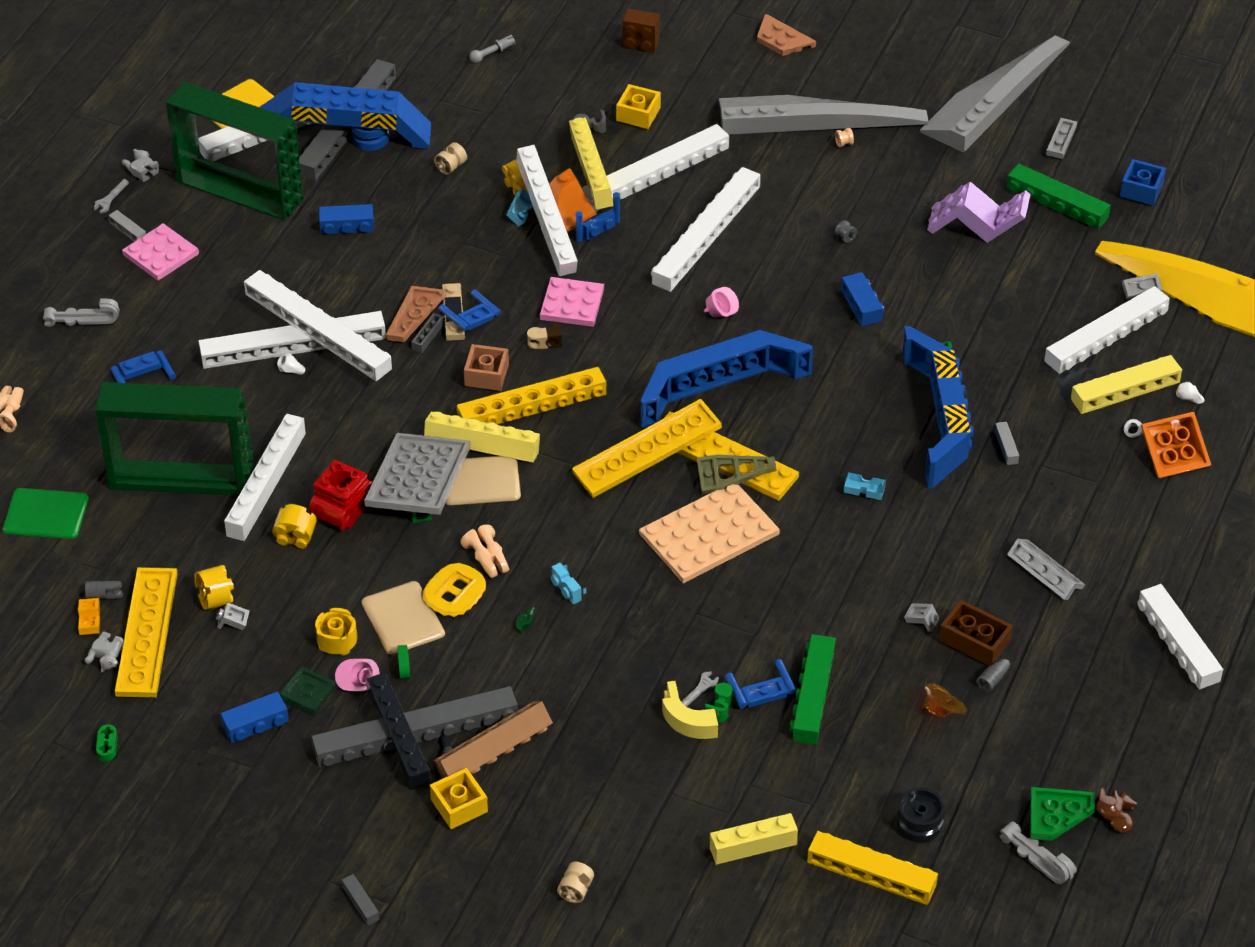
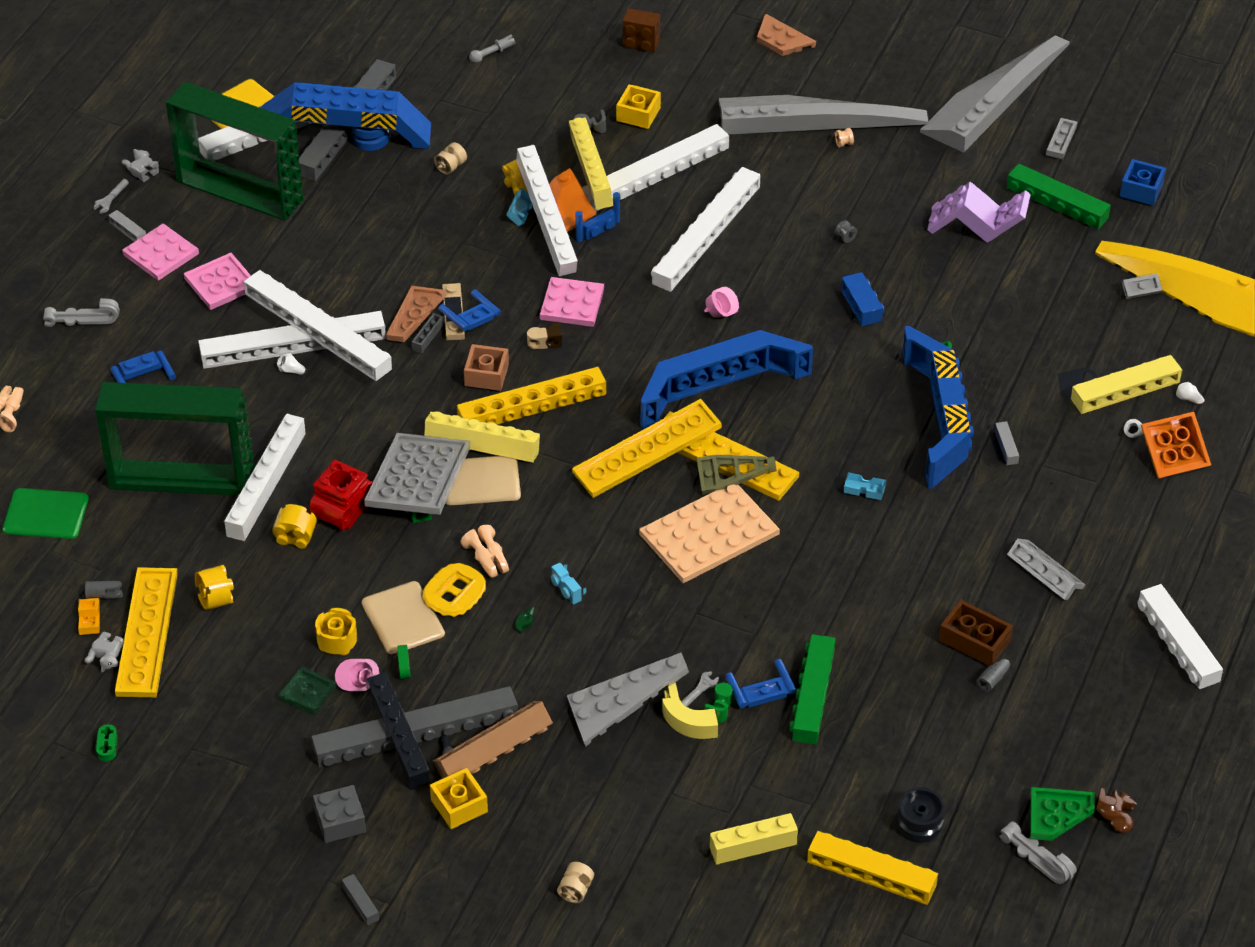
light grey bracket [216,602,249,630] -> none
blue brick [220,692,289,743] -> none
blue brick [319,204,374,234] -> none
light grey bracket [904,603,939,632] -> none
clear orange piece [924,683,967,718] -> none
white brick [1045,286,1170,374] -> none
none -> bright pink plate [184,253,251,310]
none -> dark grey brick [313,785,366,843]
none -> light grey wing [567,653,689,746]

